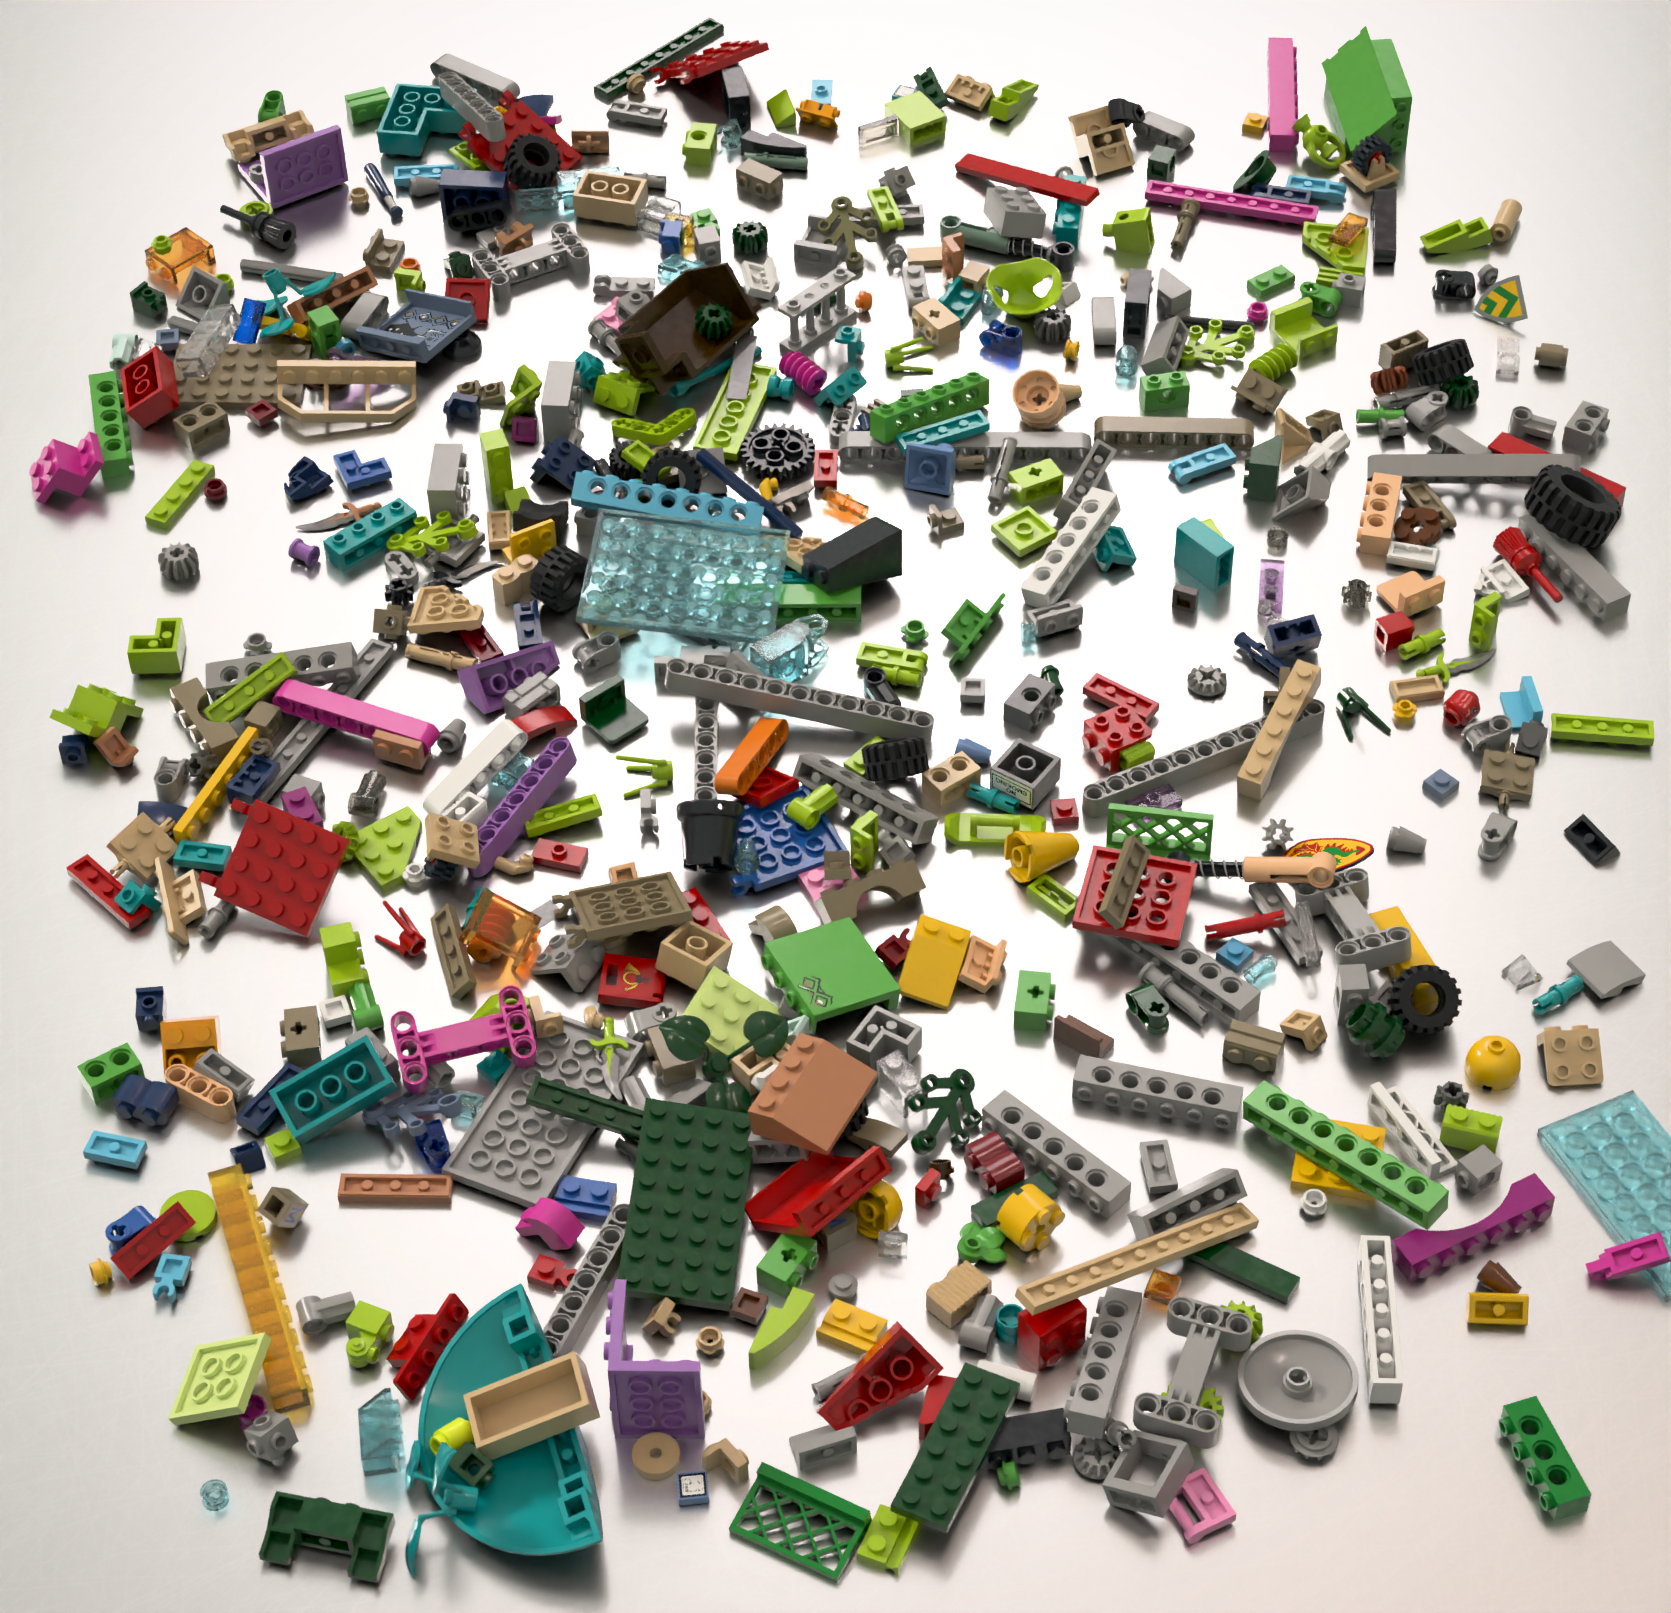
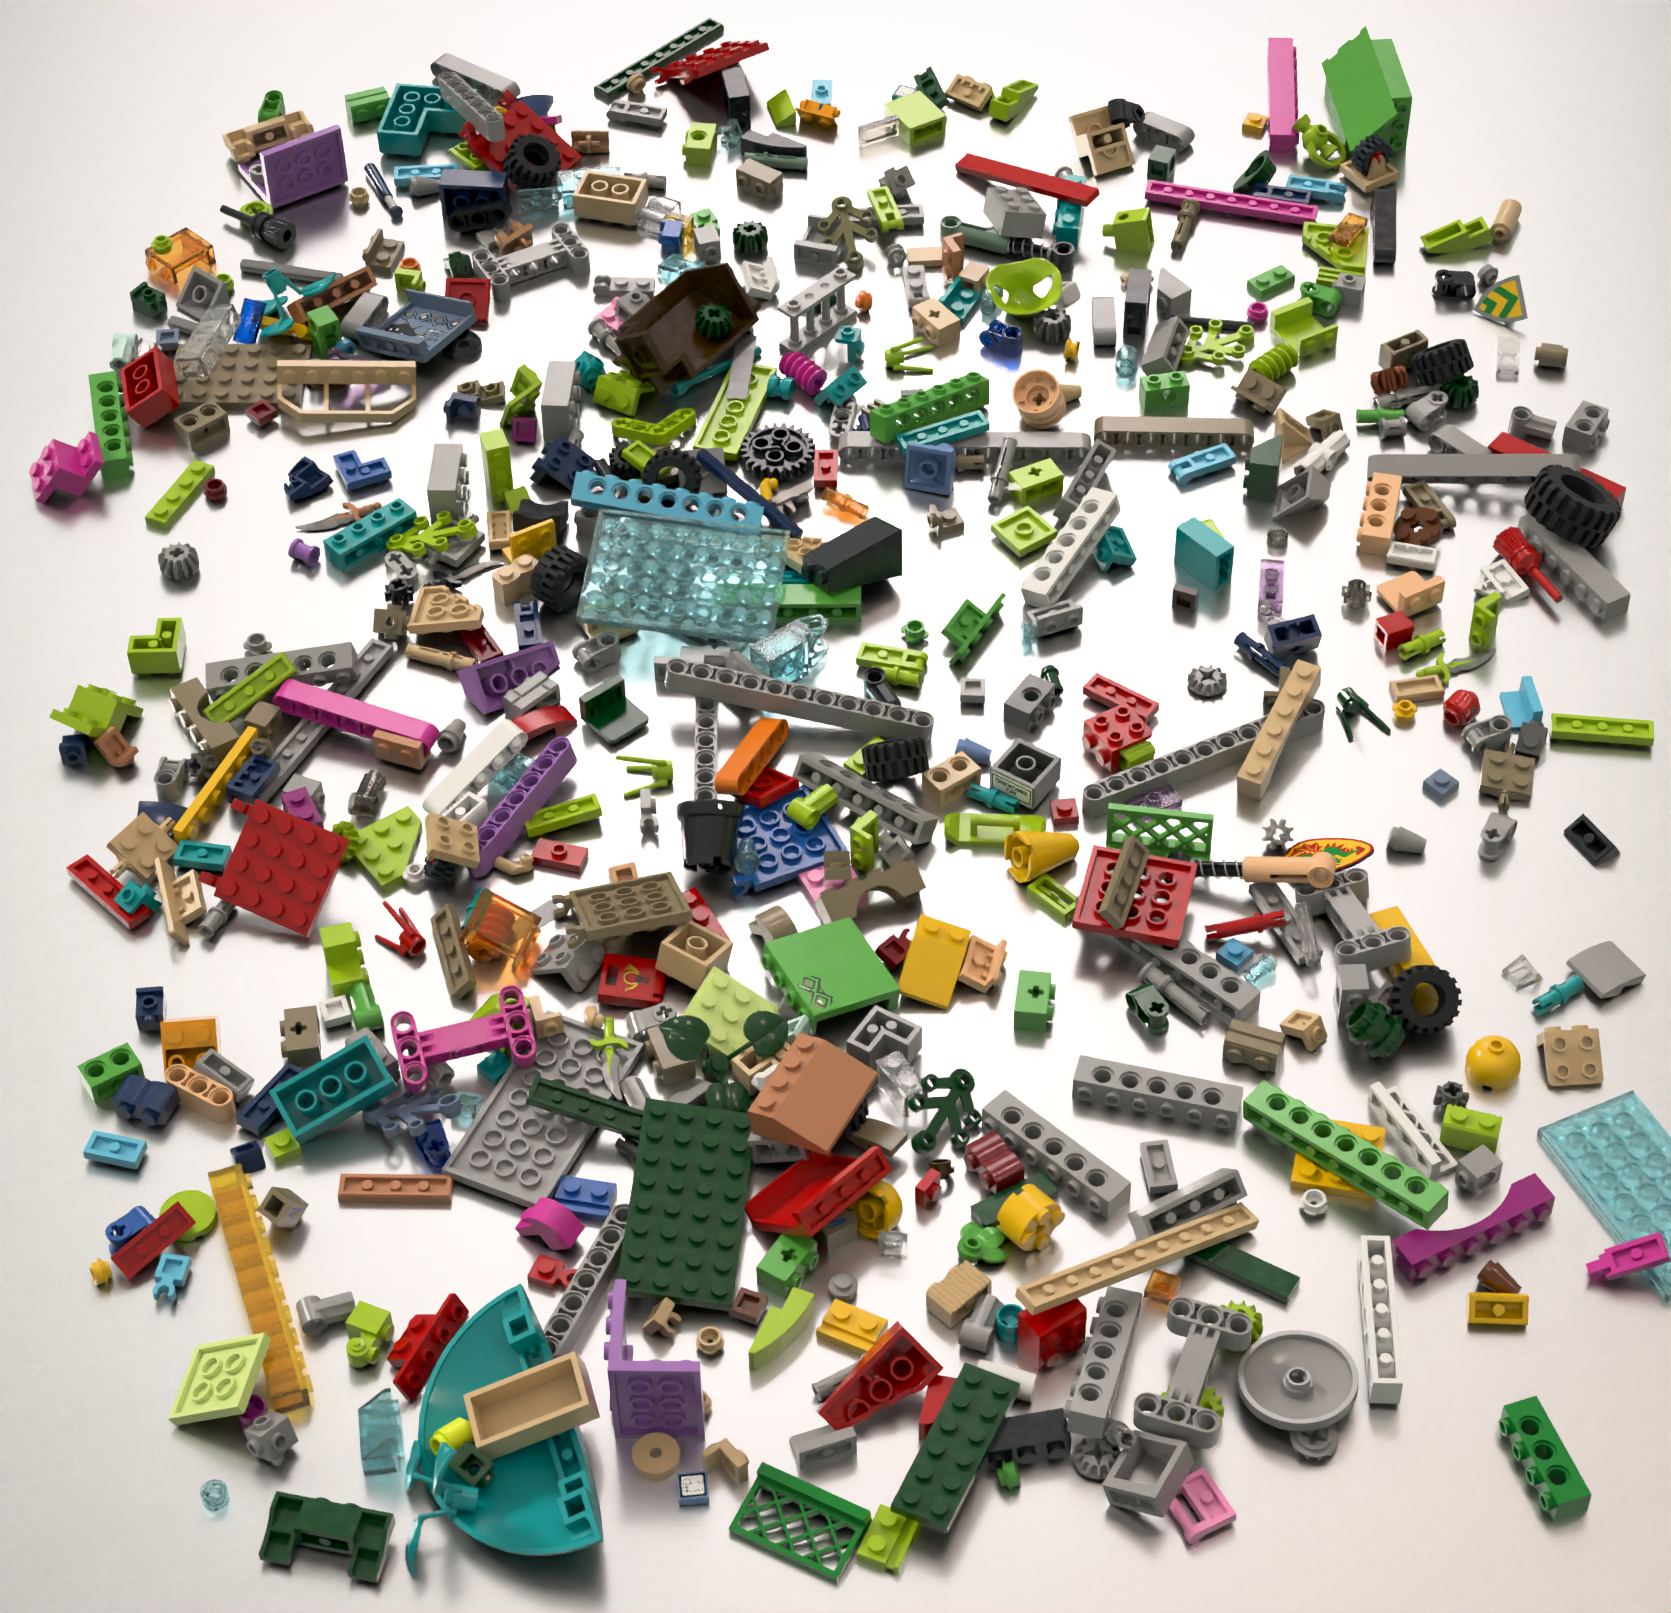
reddish brown panel [1053,1014,1114,1059] -> none

